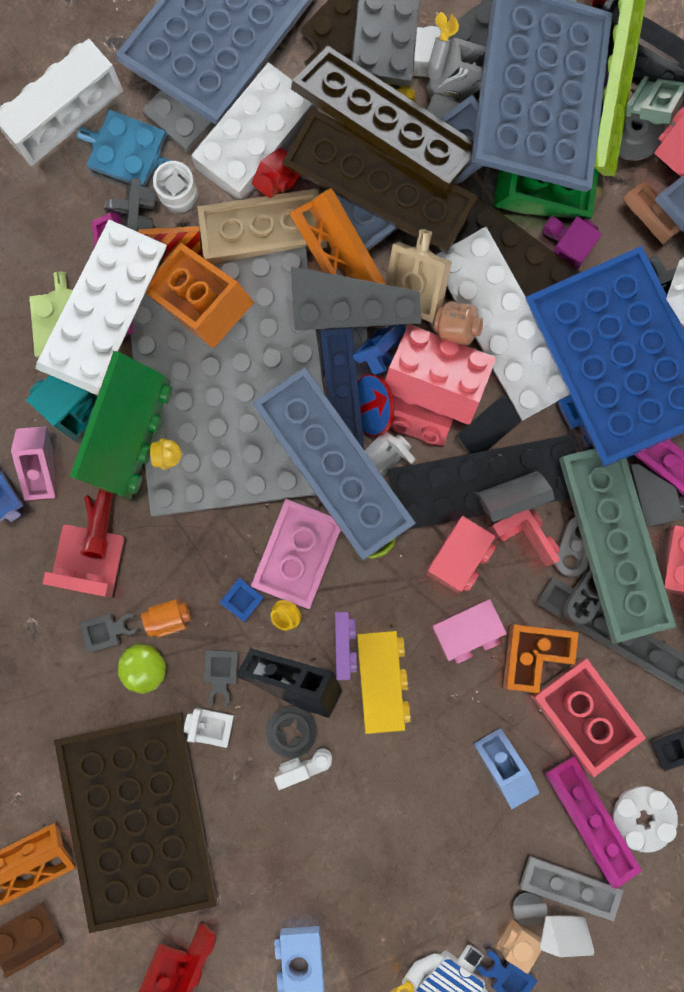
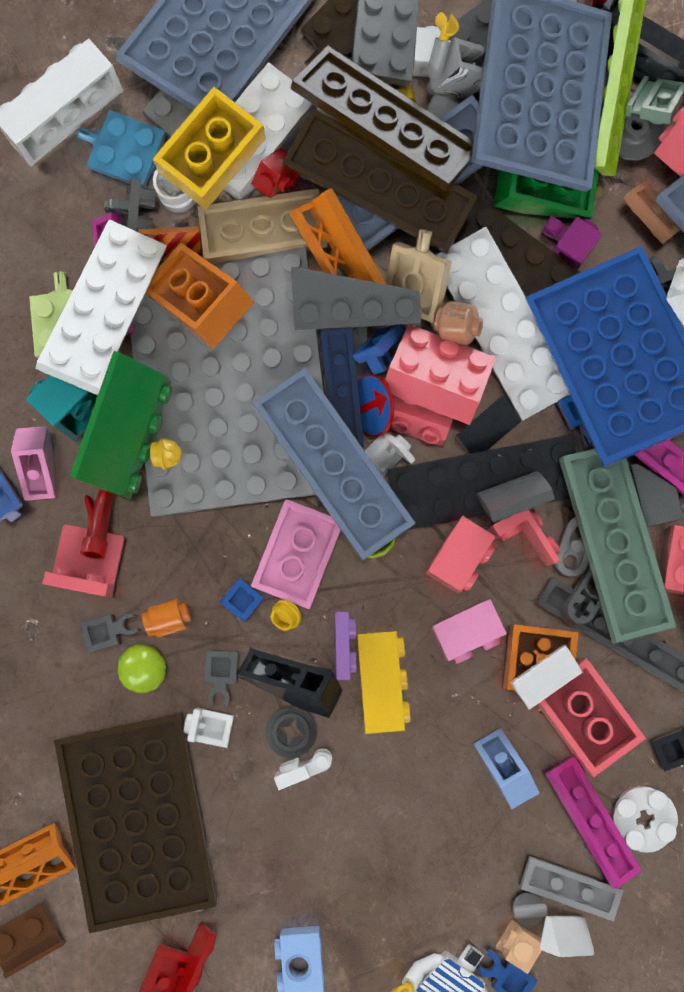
none -> yellow brick [153,87,266,210]
none -> white slope [510,645,582,710]

